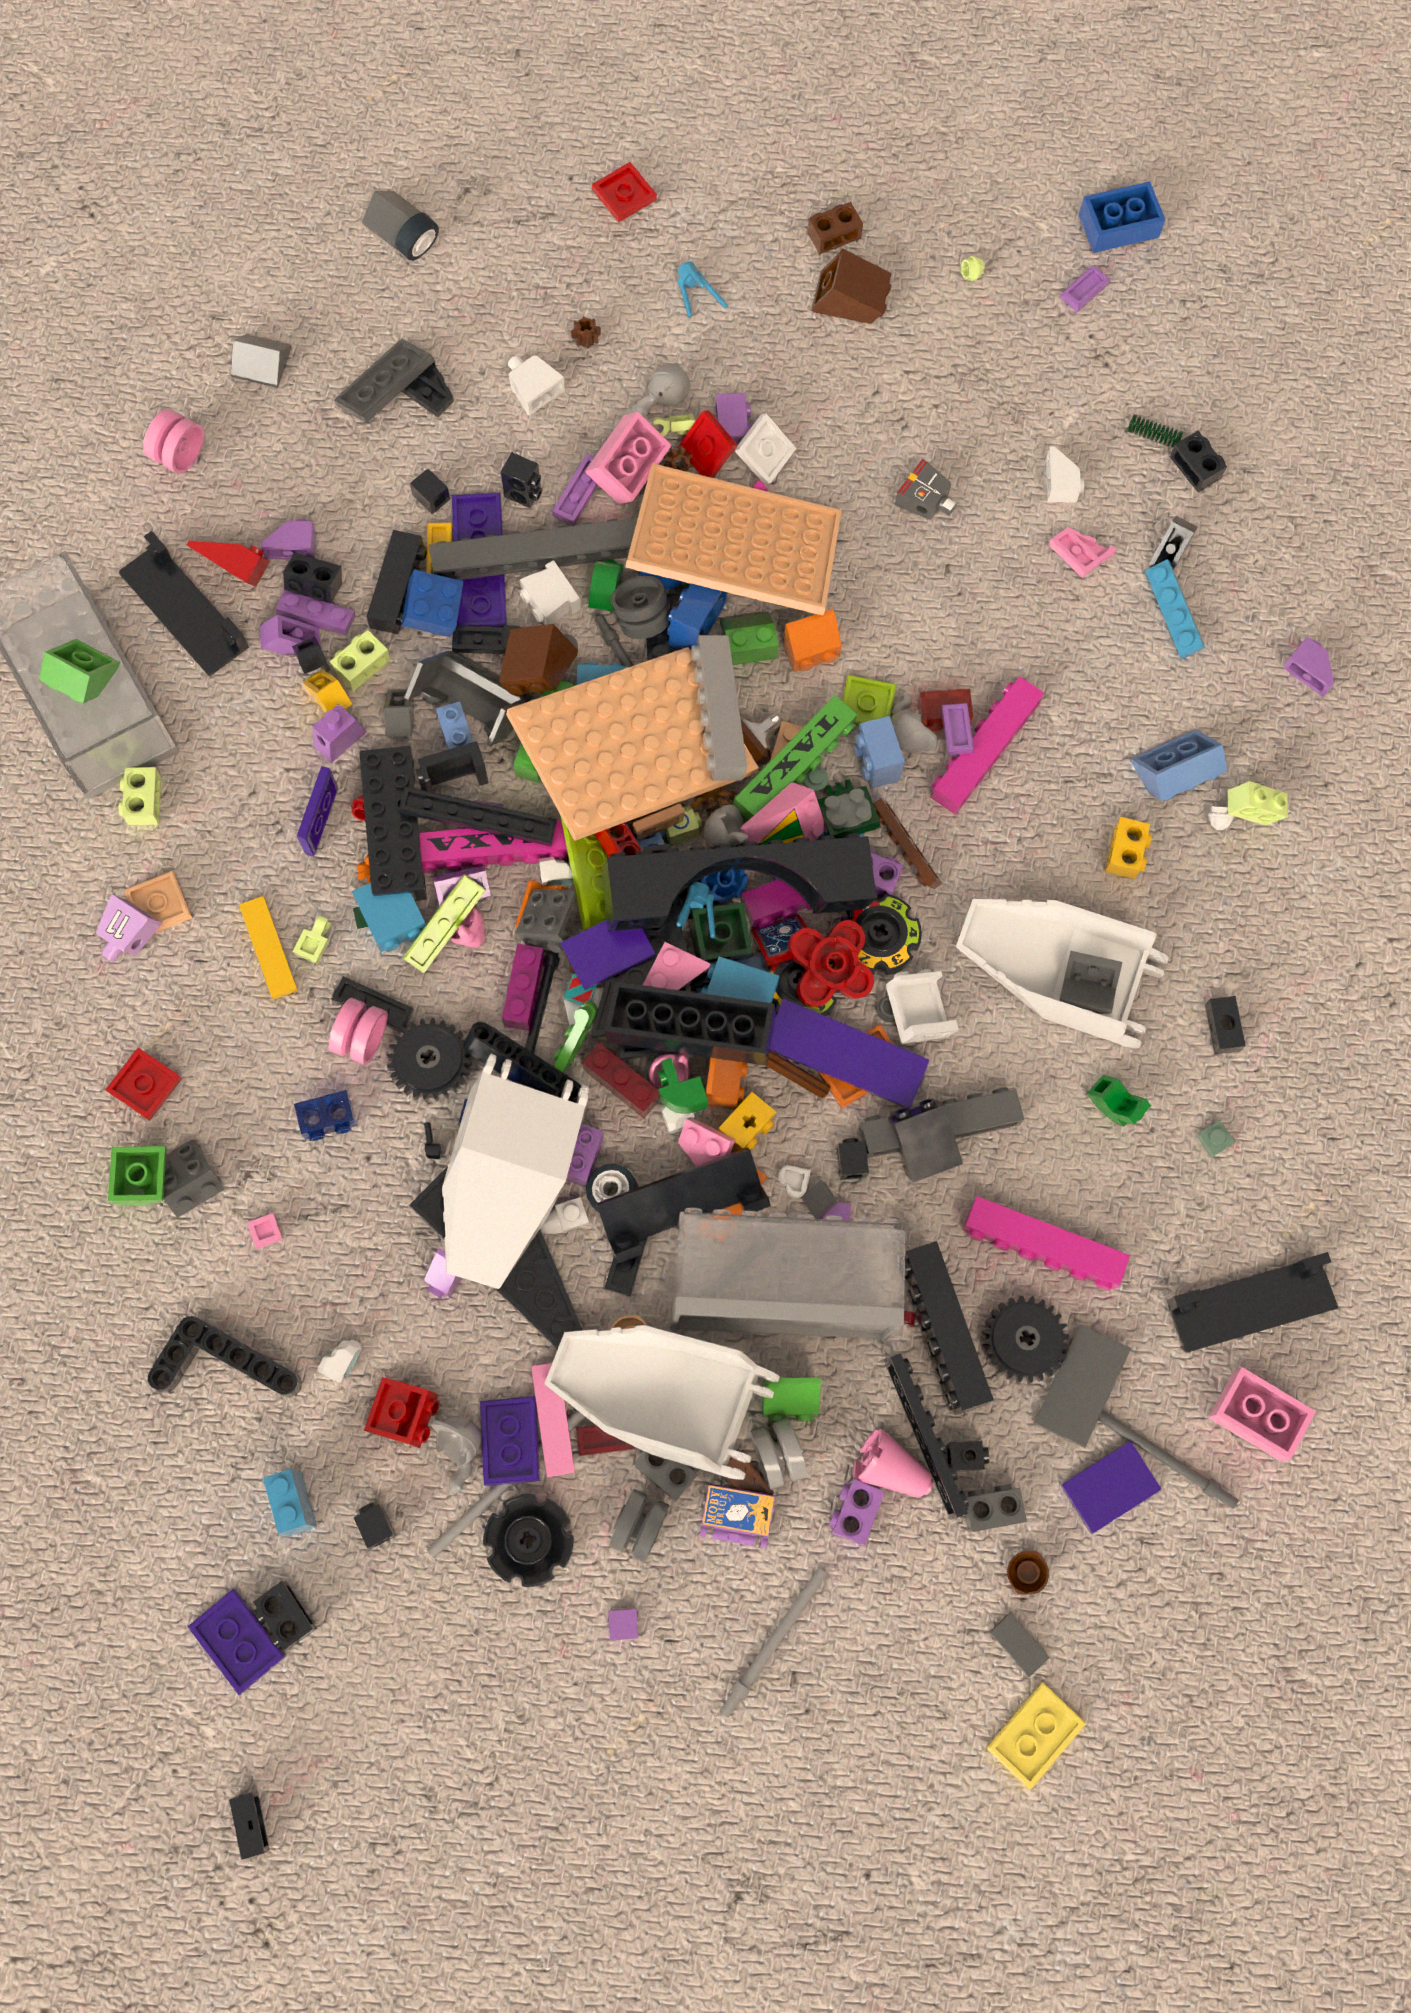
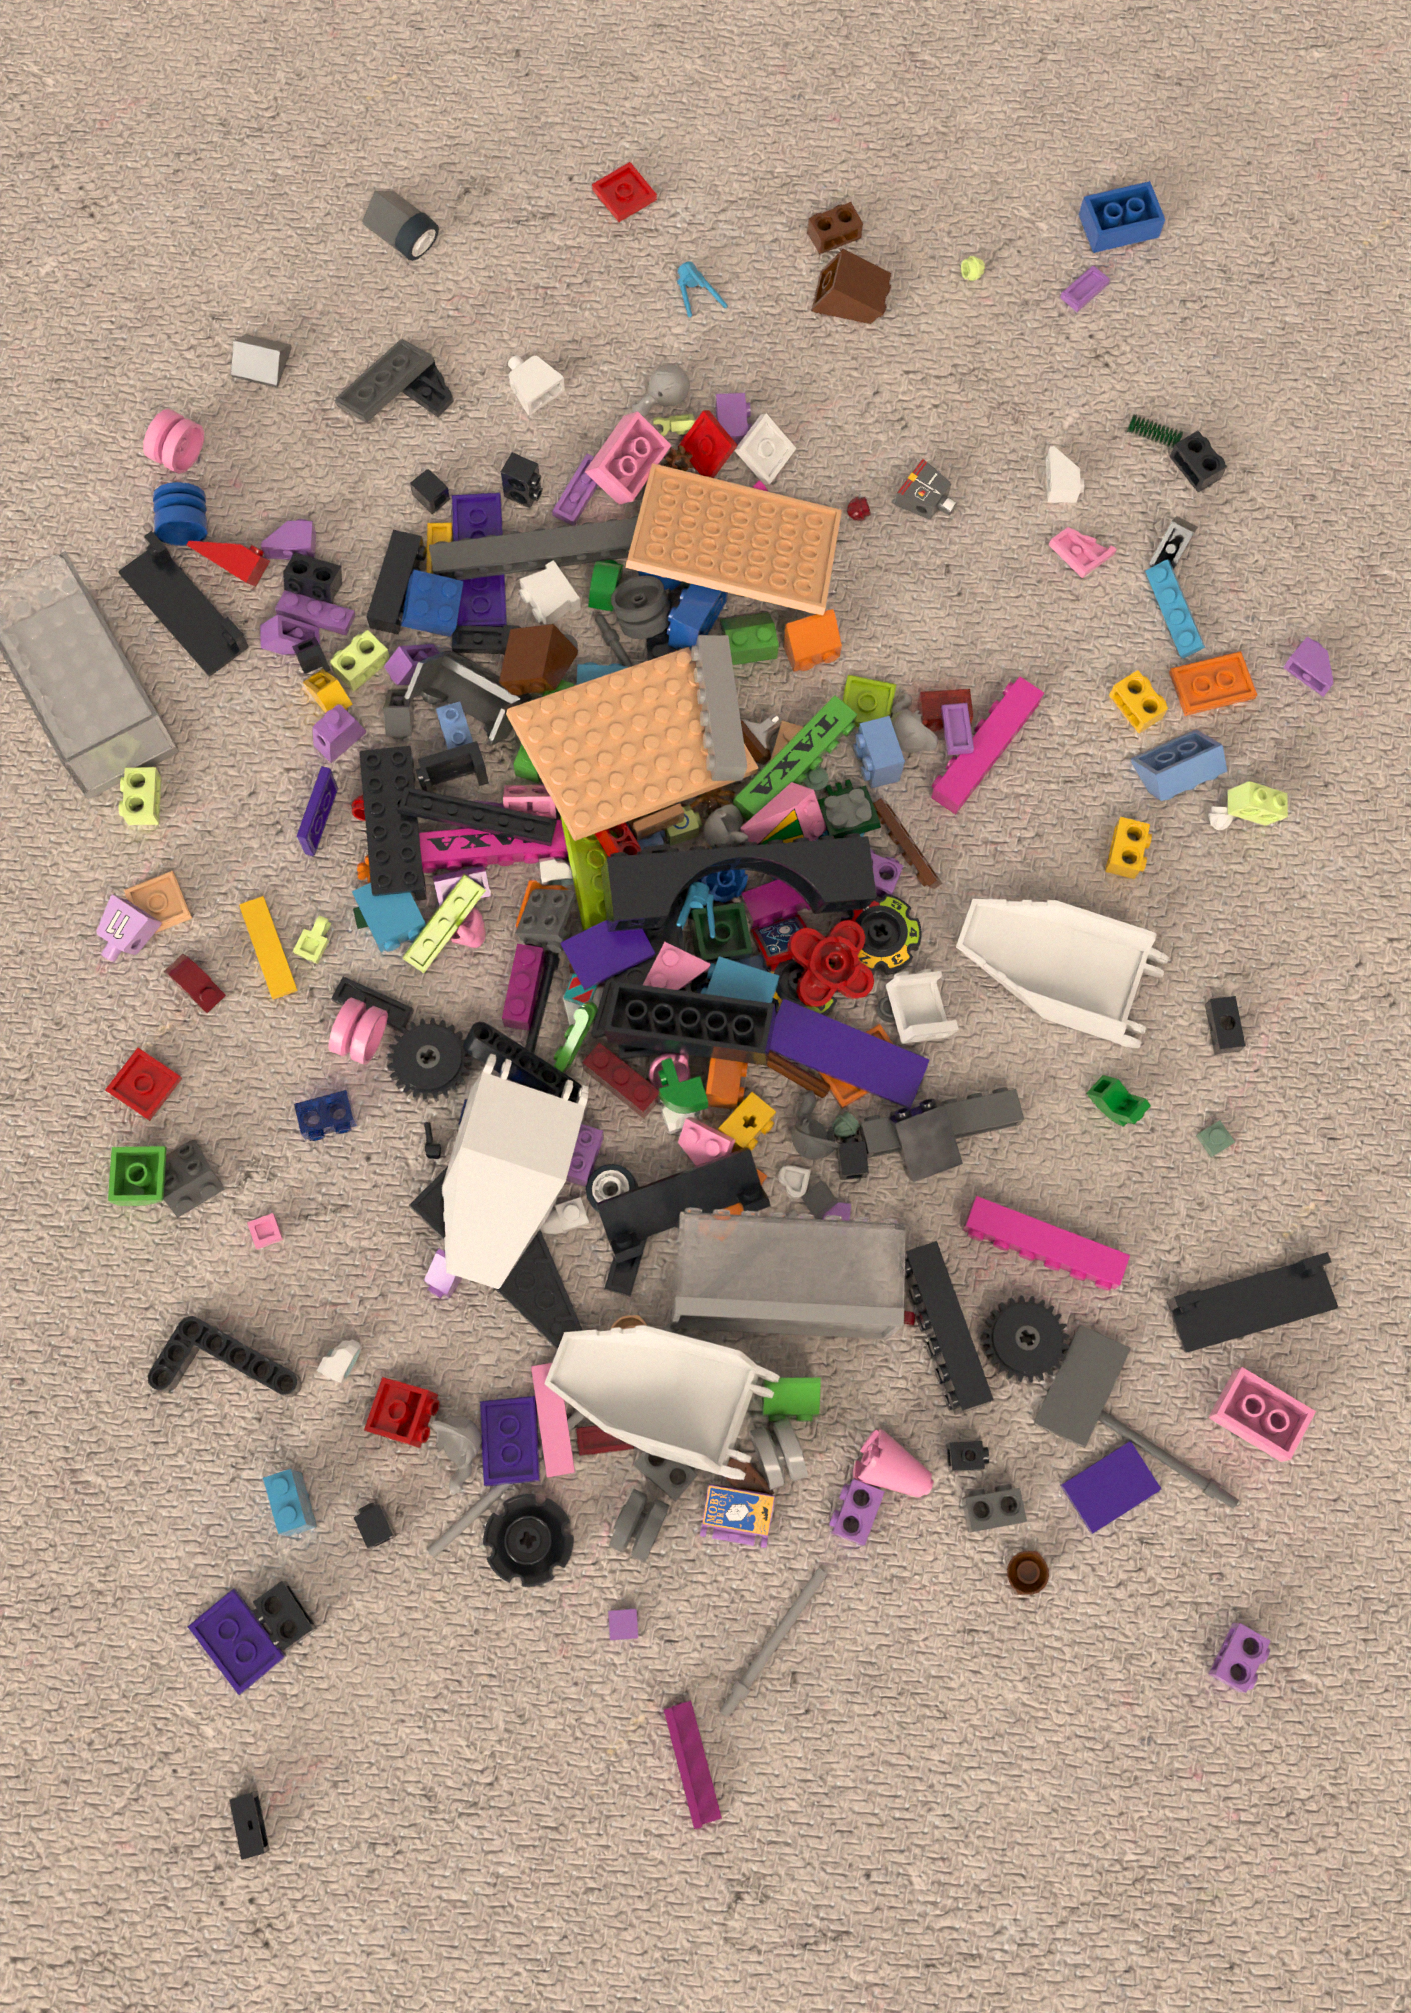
bright green slope [38,639,120,704] -> none
reddish brown gear [571,316,601,349] -> none
black plate [885,1353,969,1520] -> none
light yellow tile [986,1682,1086,1790] -> none
dark grey tile [989,1613,1050,1677] -> none
dark grey bracket [1059,951,1122,1014] -> none
none -> blue wheel [153,482,208,546]
none -> dark red brick [164,953,226,1013]
none -> medium lavender slope [384,644,440,686]
none -> bright pink brick [503,784,557,819]
none -> magenta fence [663,1700,722,1829]
none -> dark grey piece [792,1090,841,1160]
none -> sand green plate [832,1111,860,1139]
none -> dark red plate [847,496,871,521]
none -> yellow brick [1109,670,1168,733]
none -> orange tile [1169,651,1257,716]
none -> medium lavender brick [1208,1623,1271,1693]

